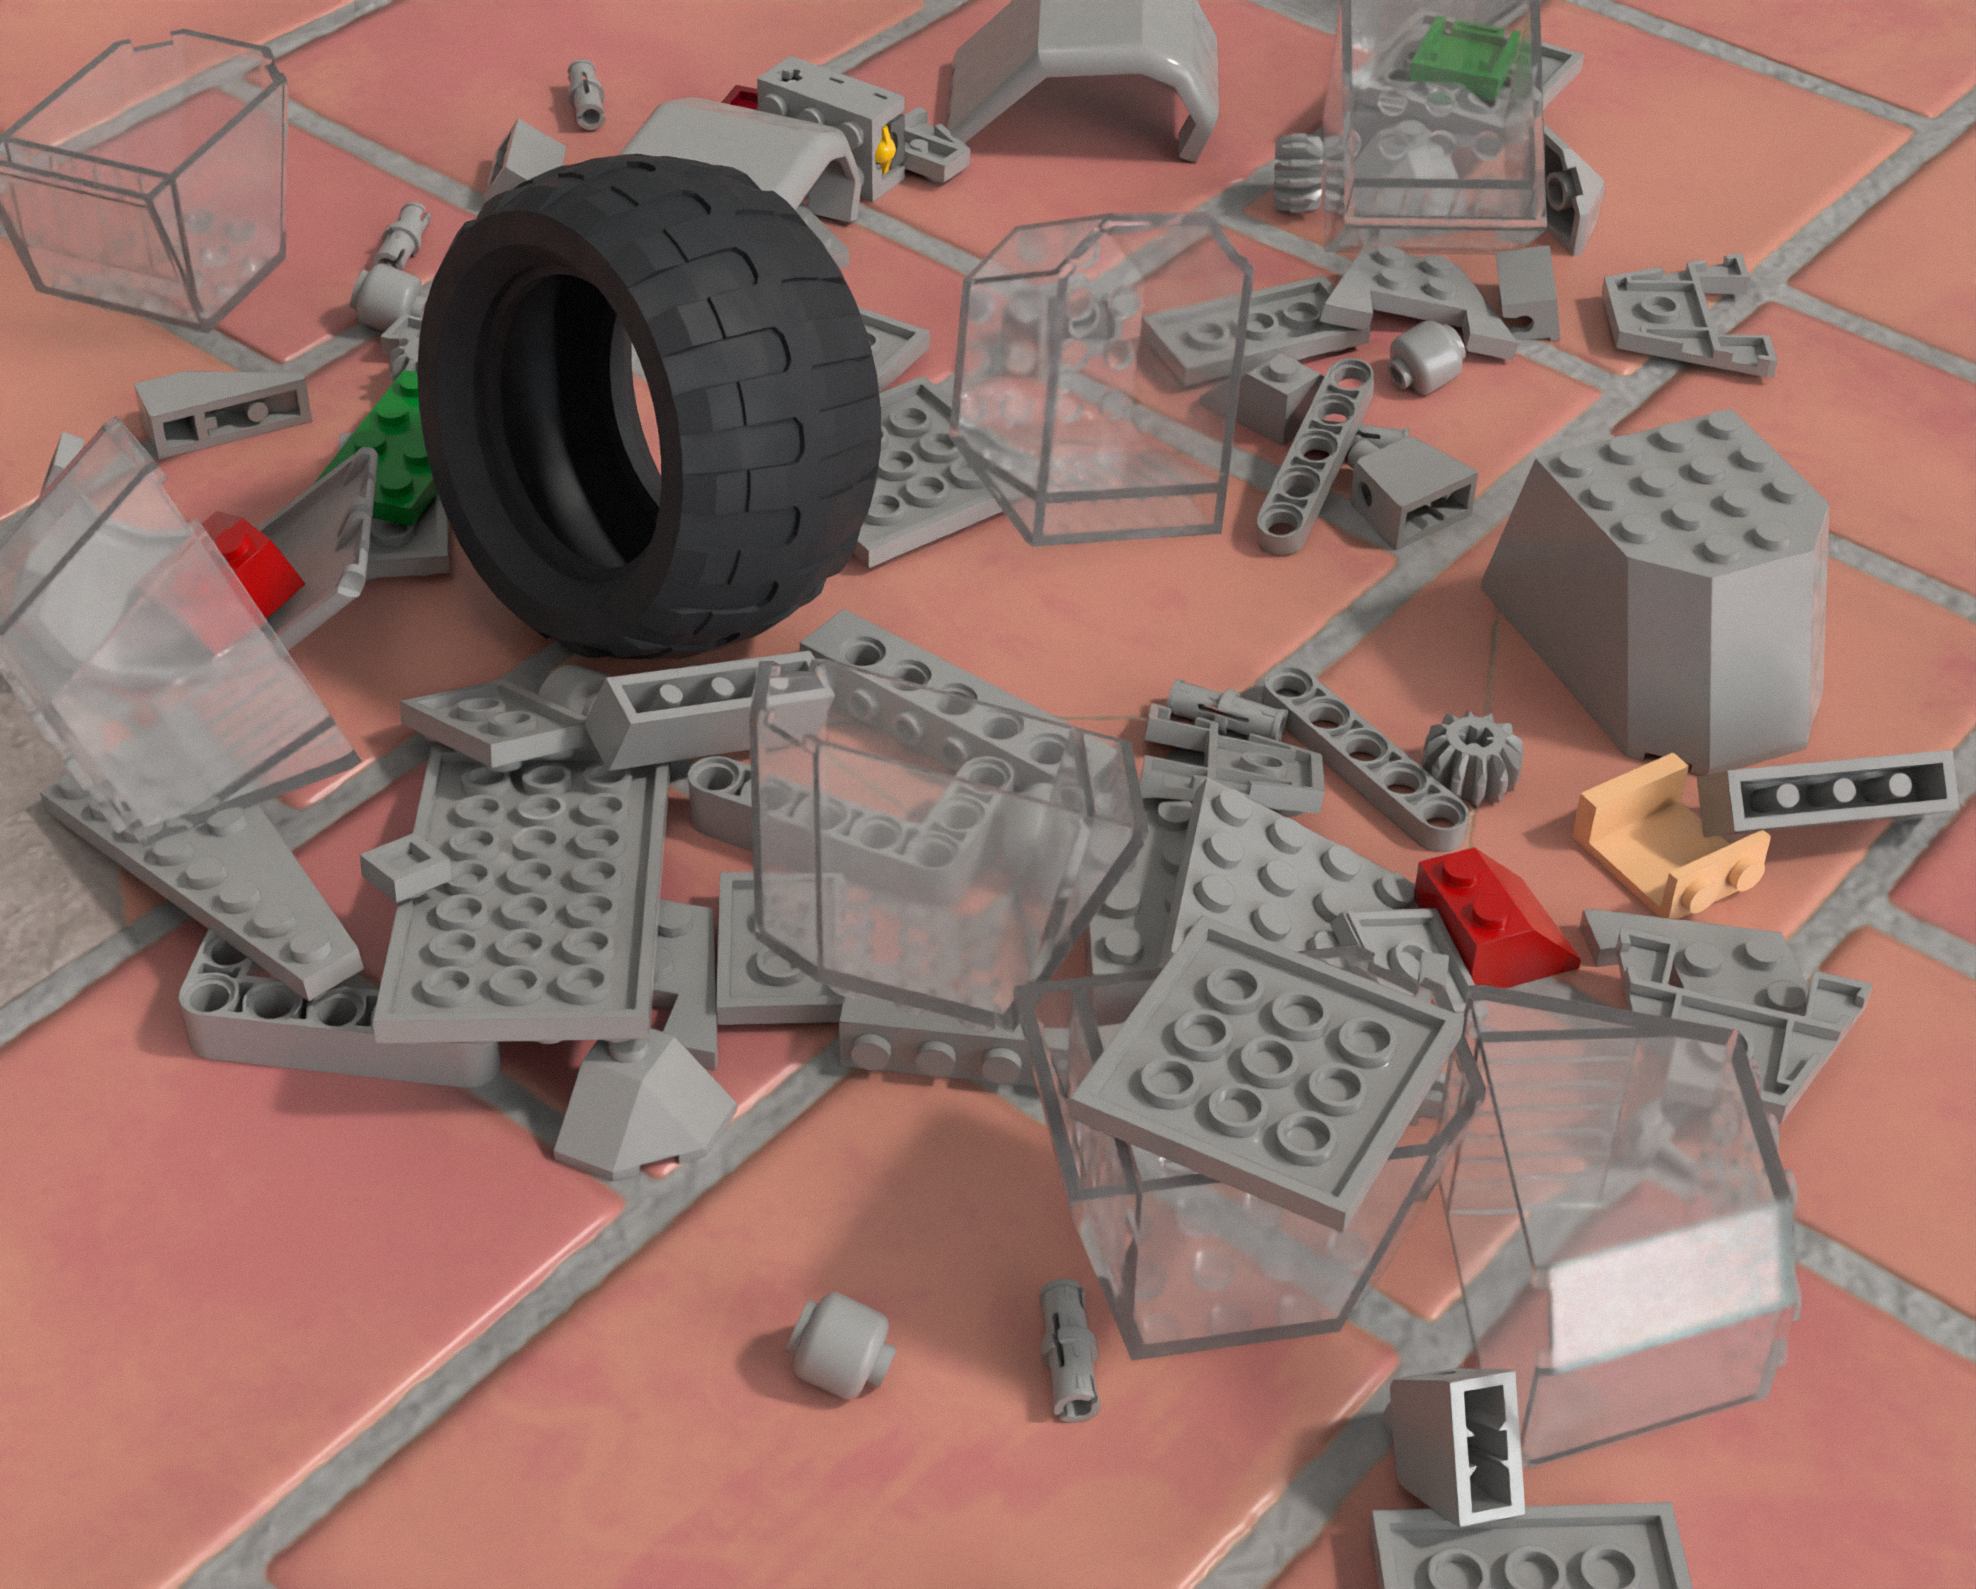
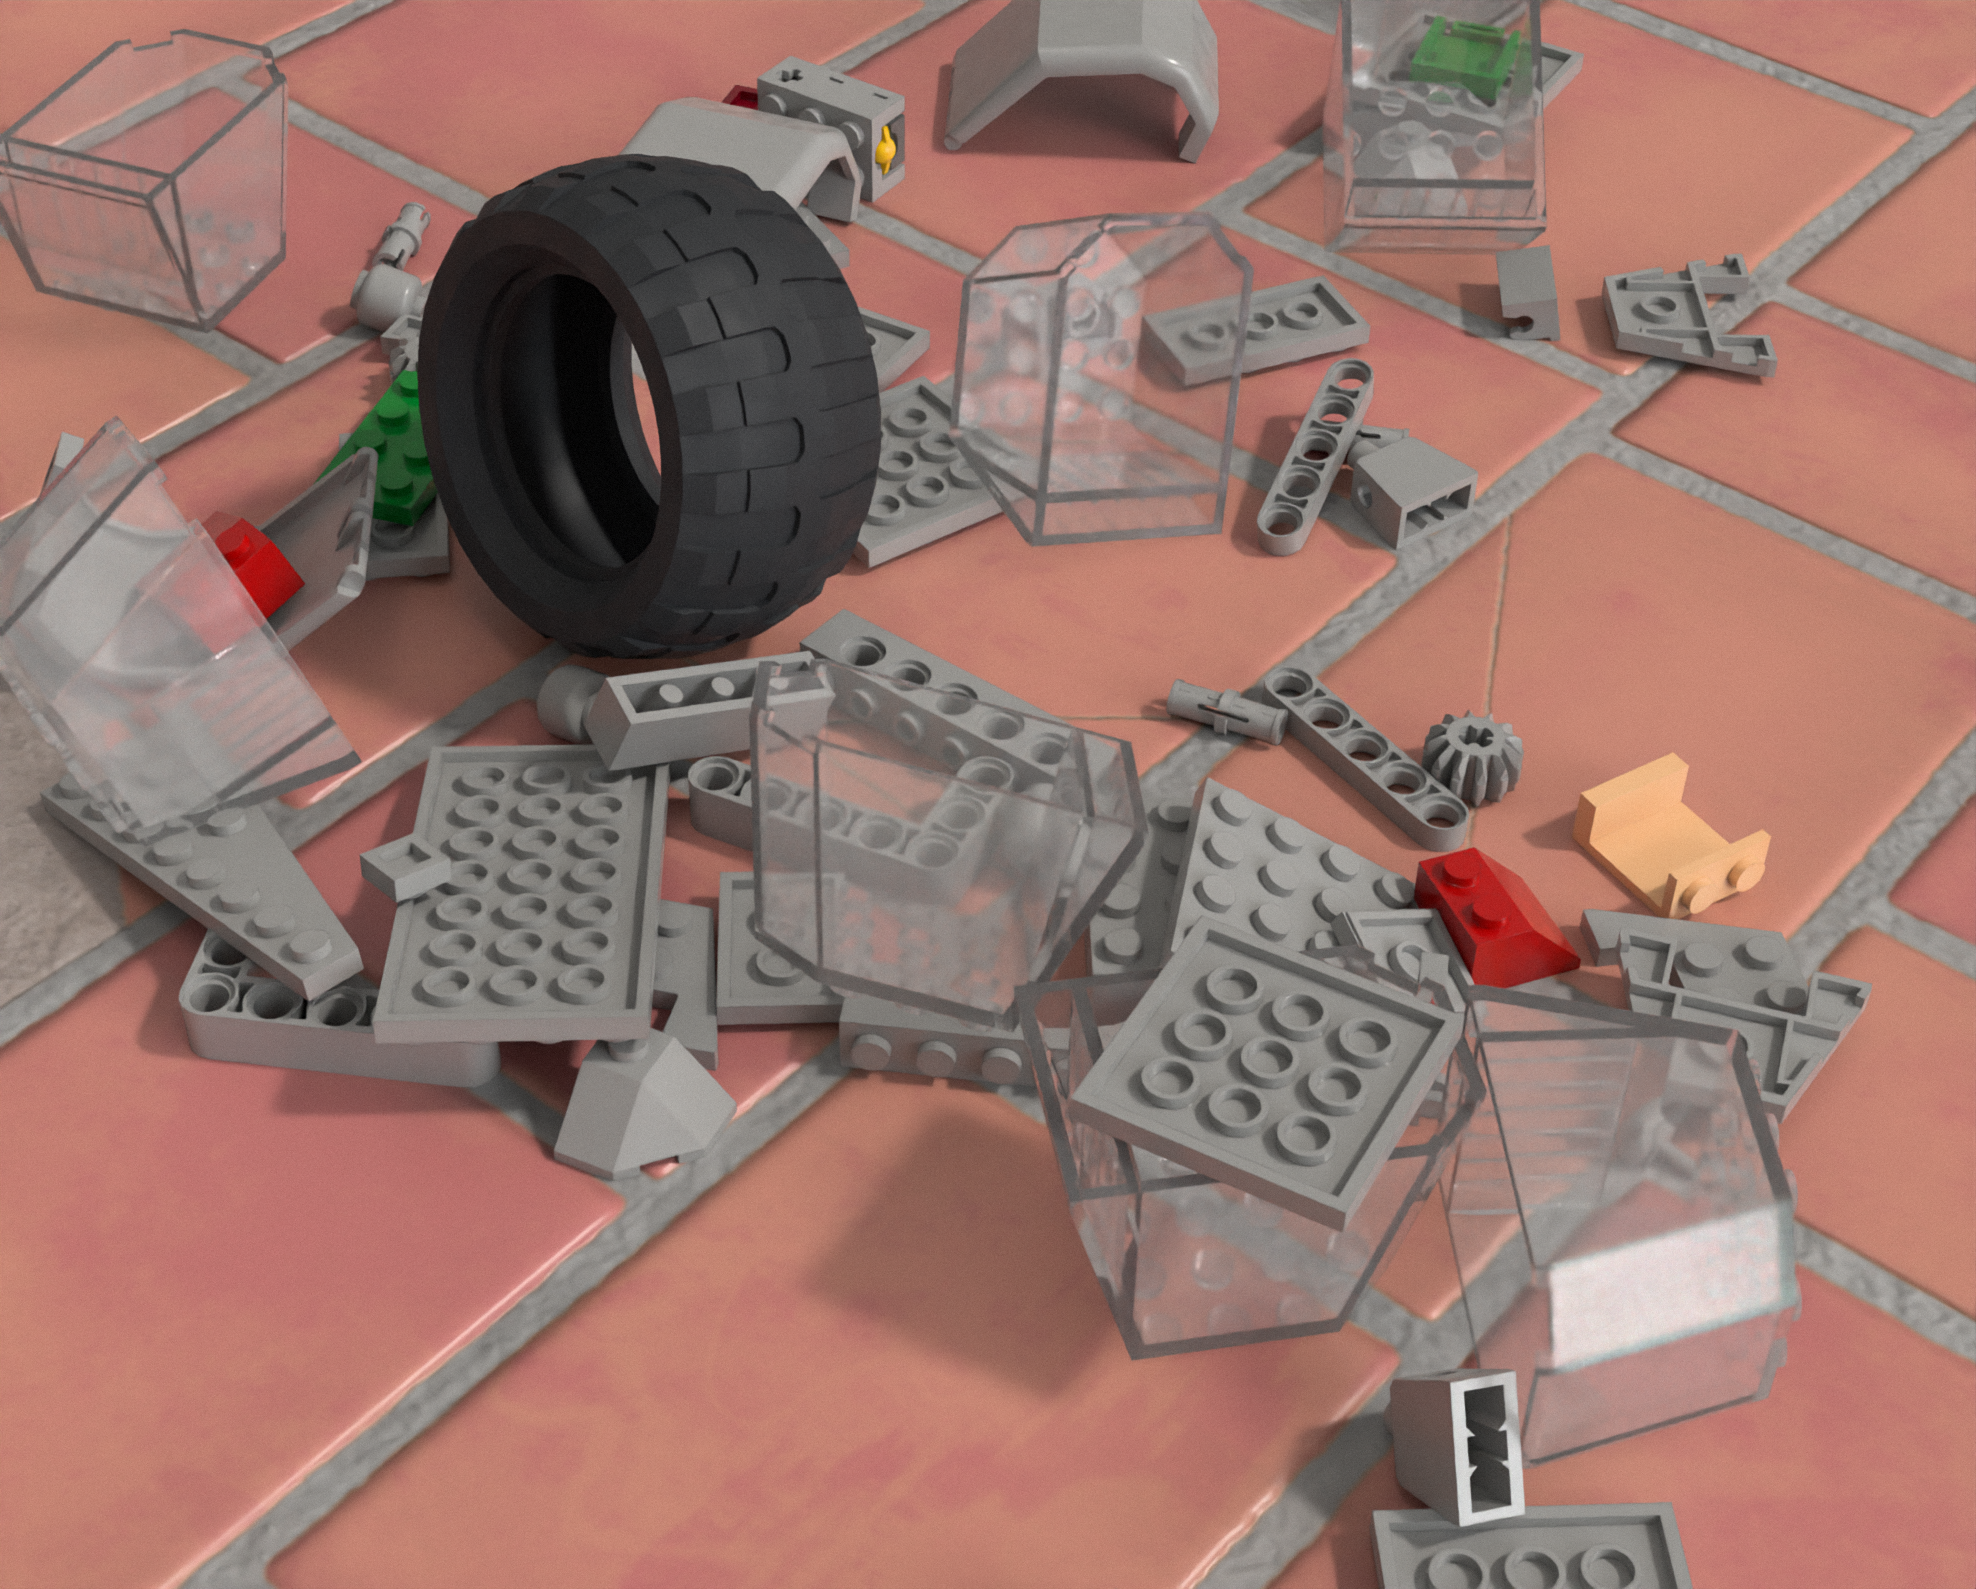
light grey slope [134,371,312,460] -> none
light grey plate [400,679,594,772] -> none
light grey brick [483,118,567,202] -> none
light grey pin [567,59,605,130] -> none
light grey head [785,1292,897,1399] -> none
light grey wing [902,107,970,183] -> none
light grey pin [1039,1279,1101,1423] -> none
light grey wing [1138,703,1325,816] -> none
light grey slope [1204,353,1332,446] -> none
light grey gear [1274,133,1323,213] -> none
light grey wing [1319,245,1519,360] -> none
light grey head [1387,320,1466,396] -> none
light grey windscreen [1481,409,1829,776] -> none
light grey slope [1525,125,1605,257] -> none
light grey brick [1697,750,1960,837] -> none

